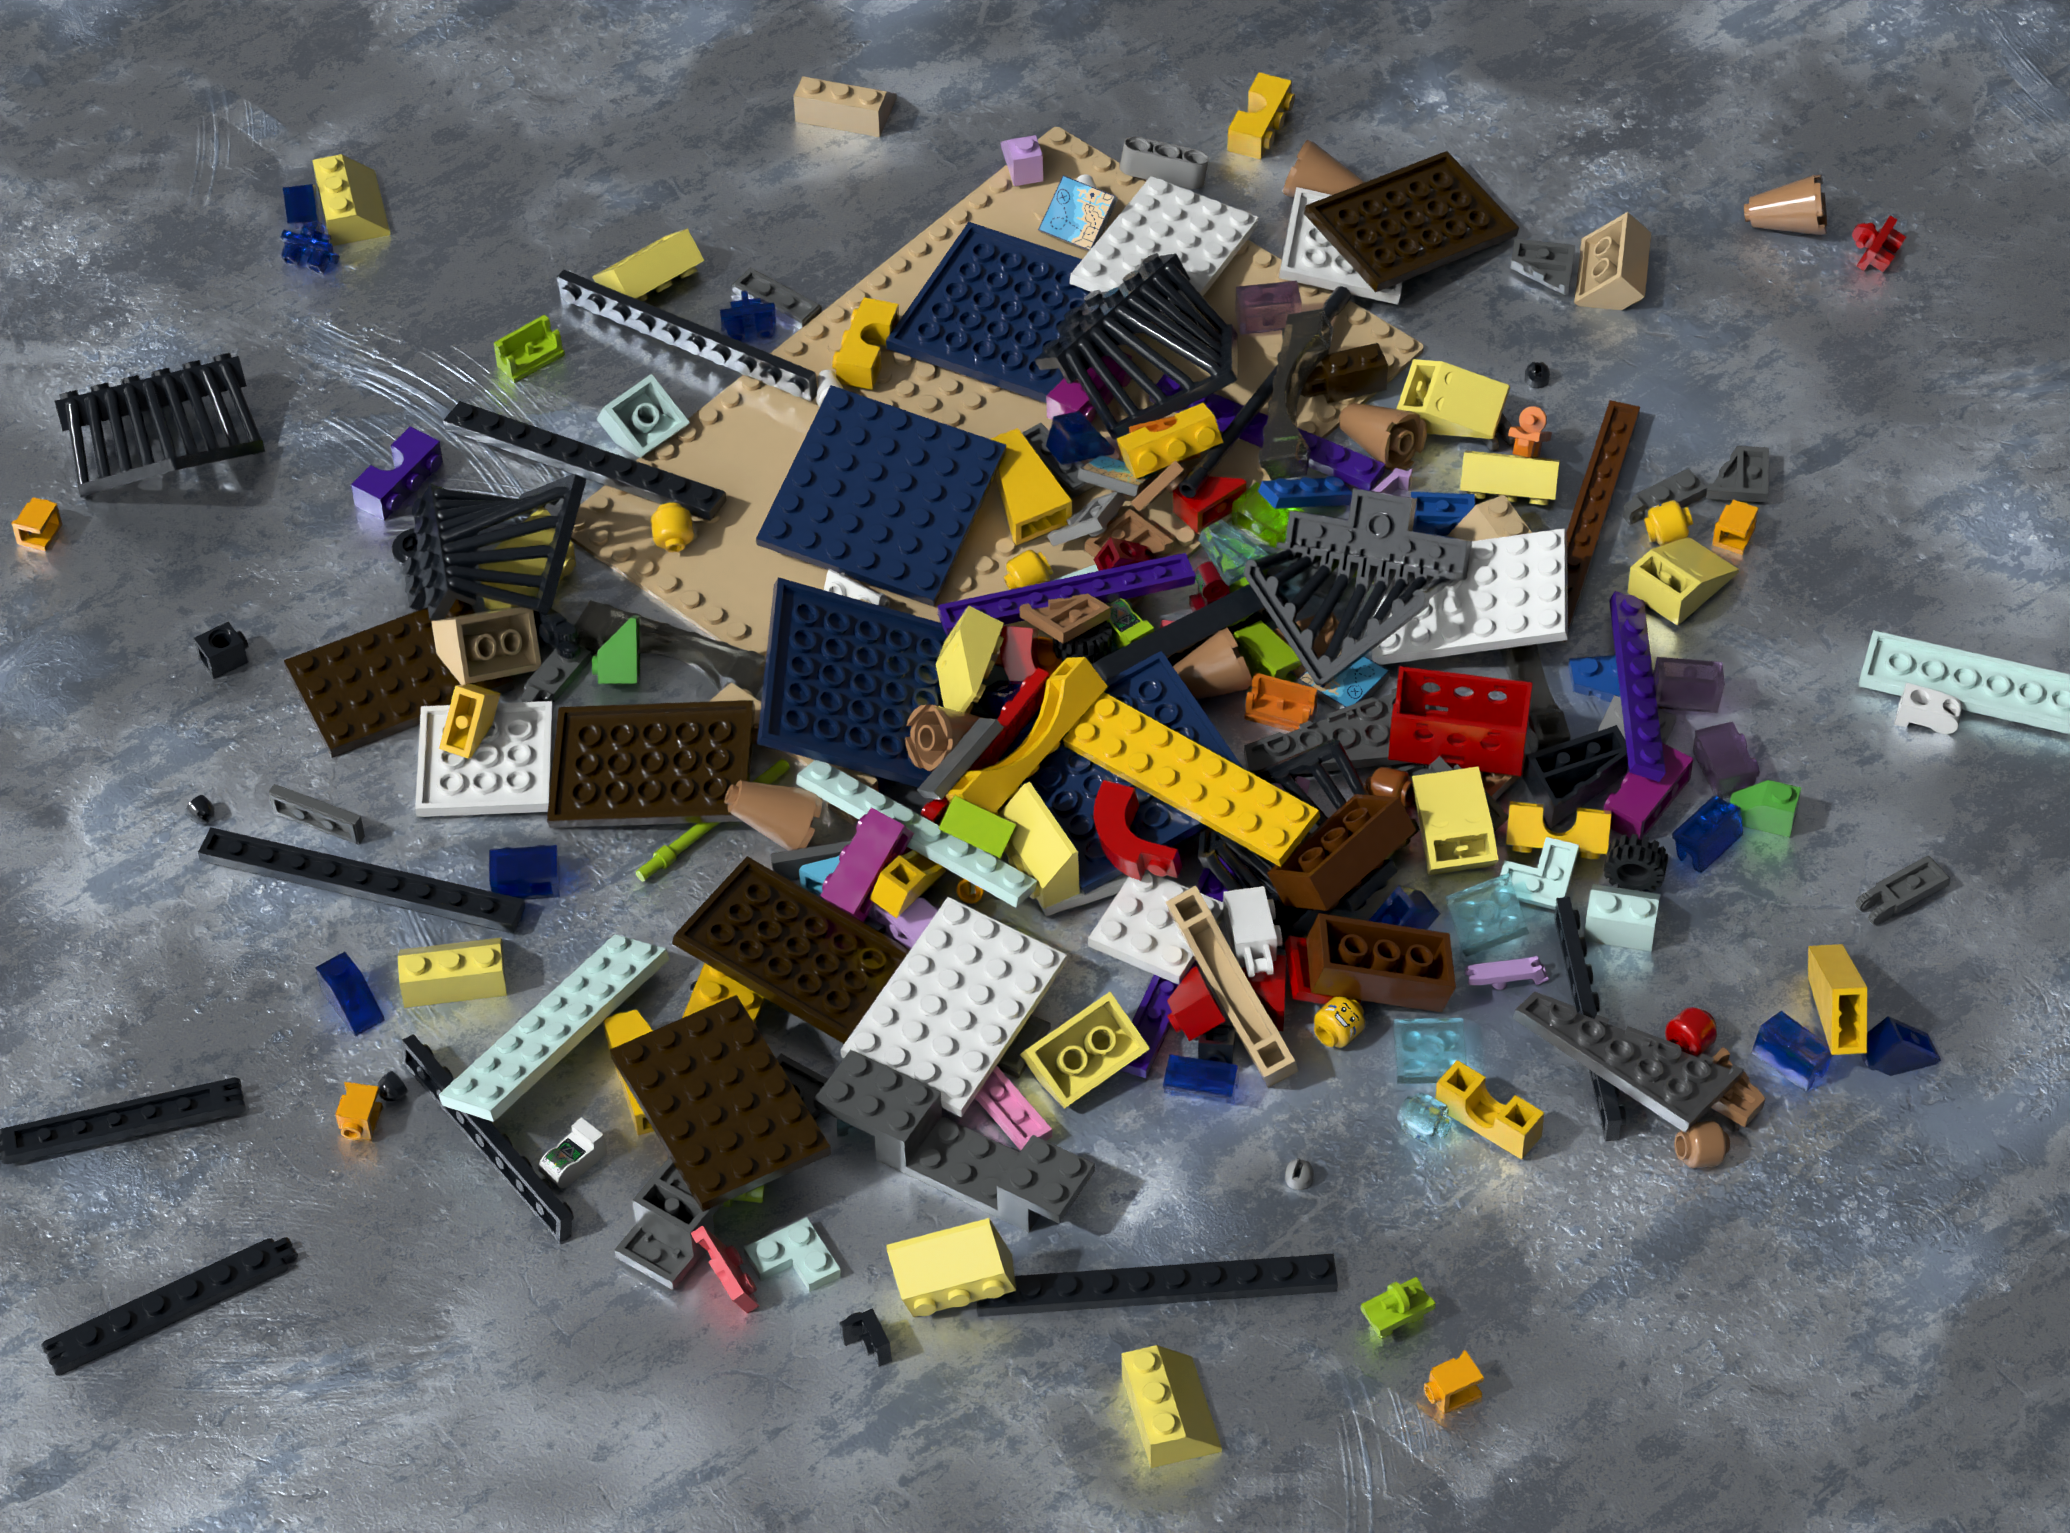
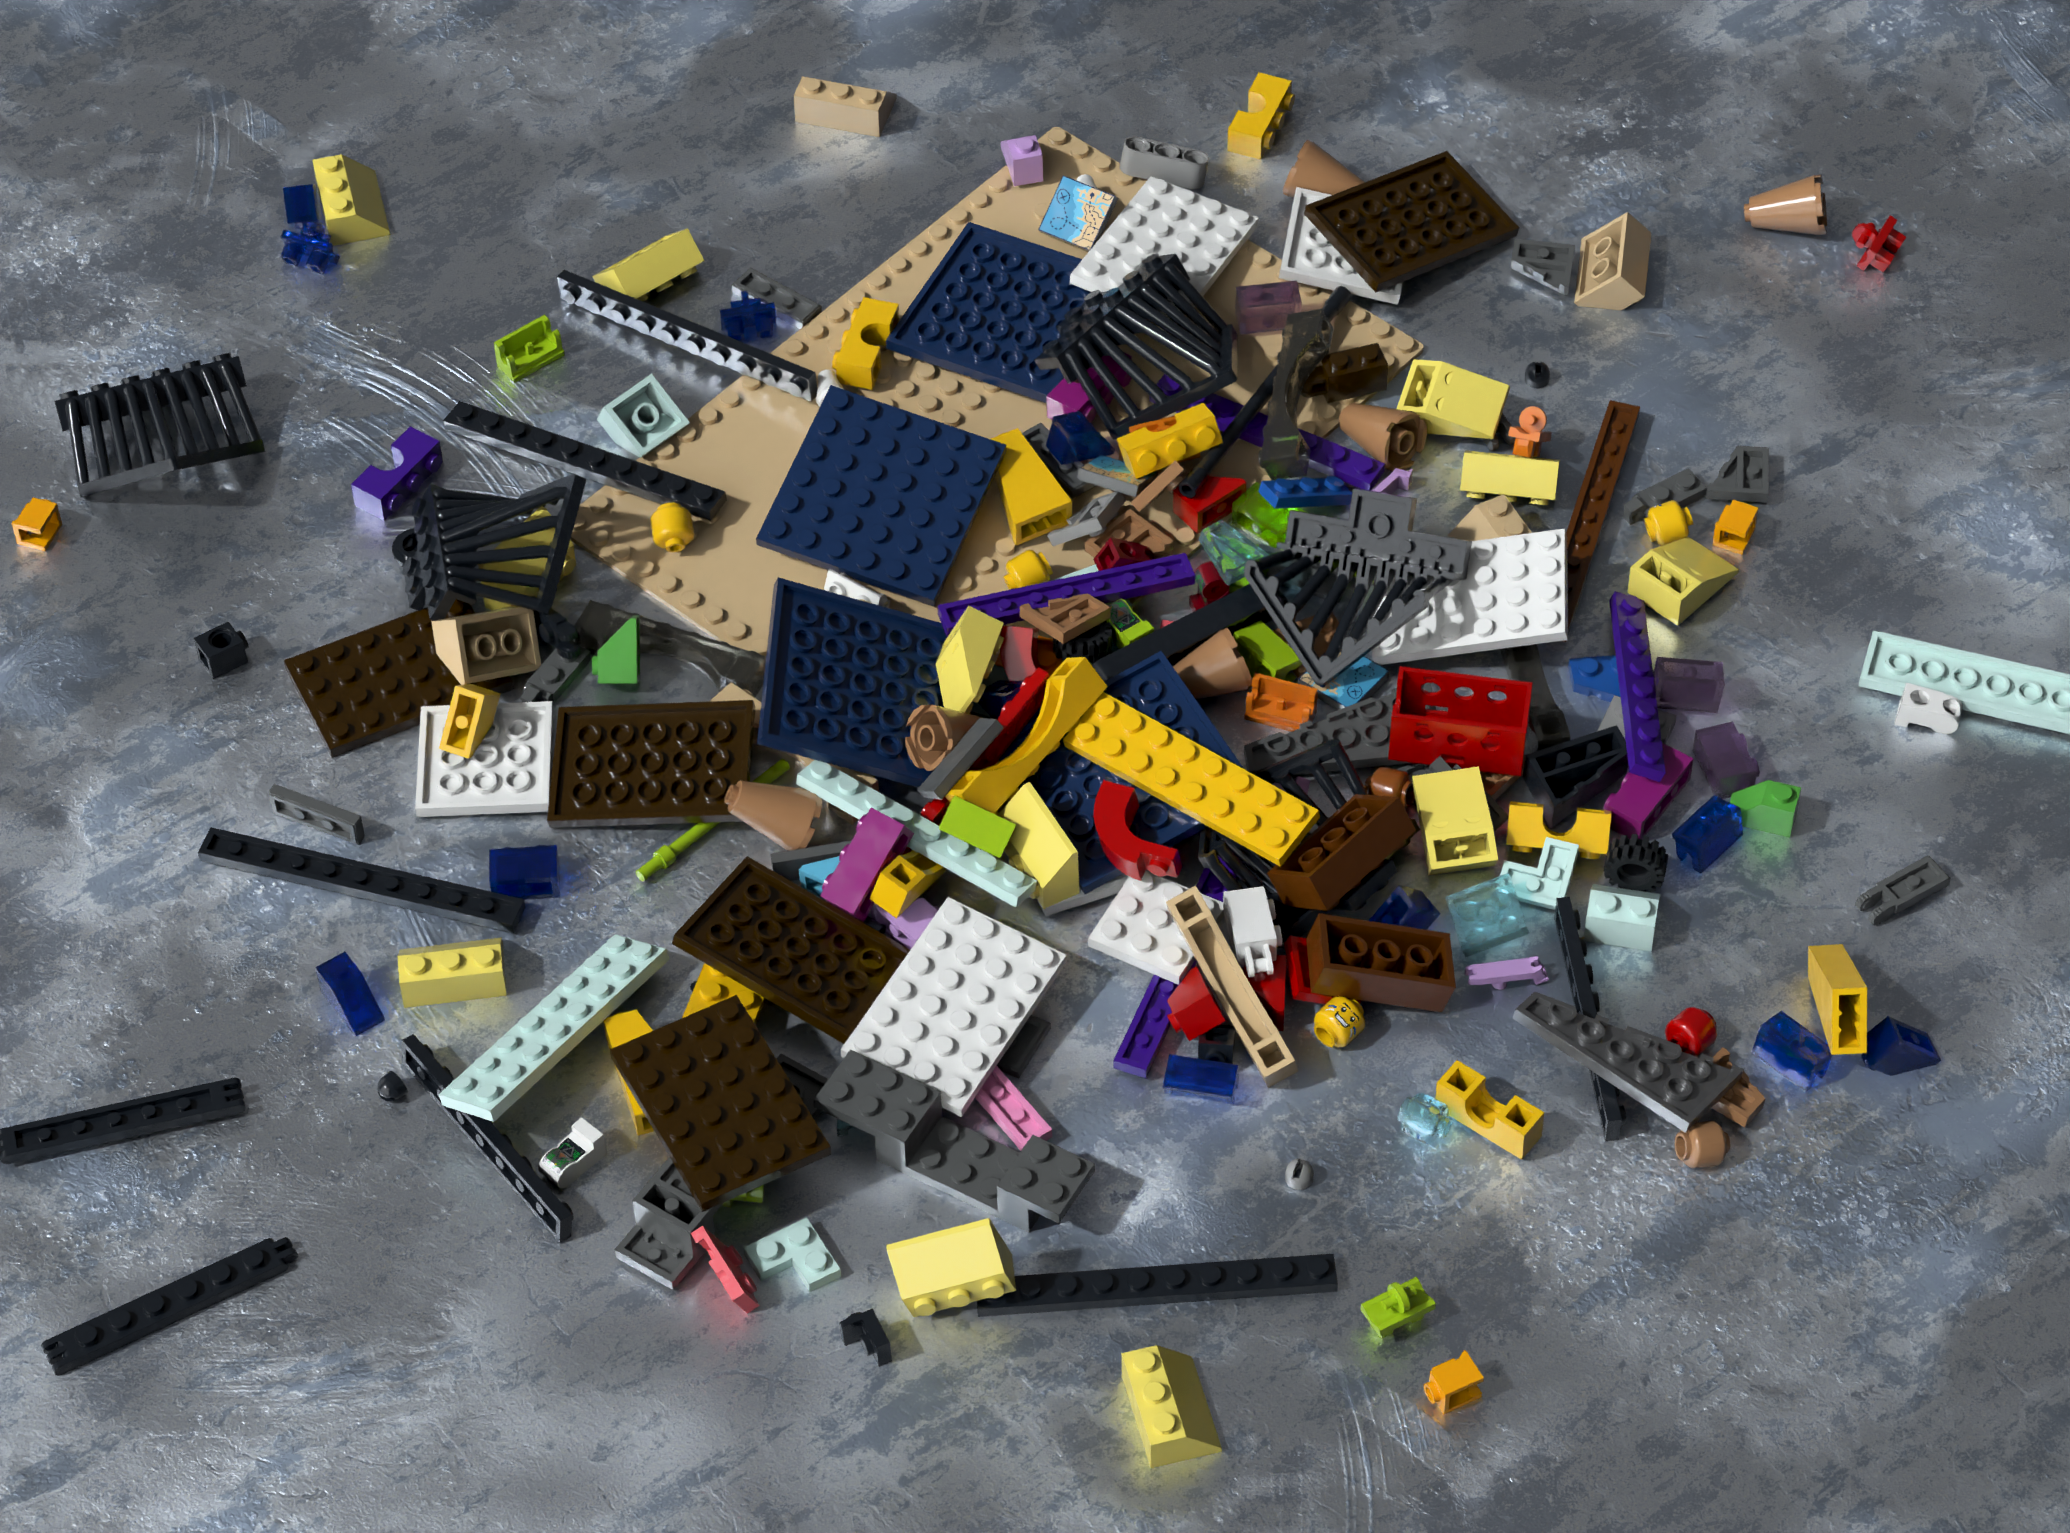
black hinge [185,795,215,825] -> none
light orange window [335,1082,383,1141] -> none
light orange hinge [957,878,985,904] -> none
light yellow slope [1020,992,1150,1109] -> none
clear light blue plate [1393,1018,1467,1084] -> none
blue wing [1411,492,1475,536] -> none

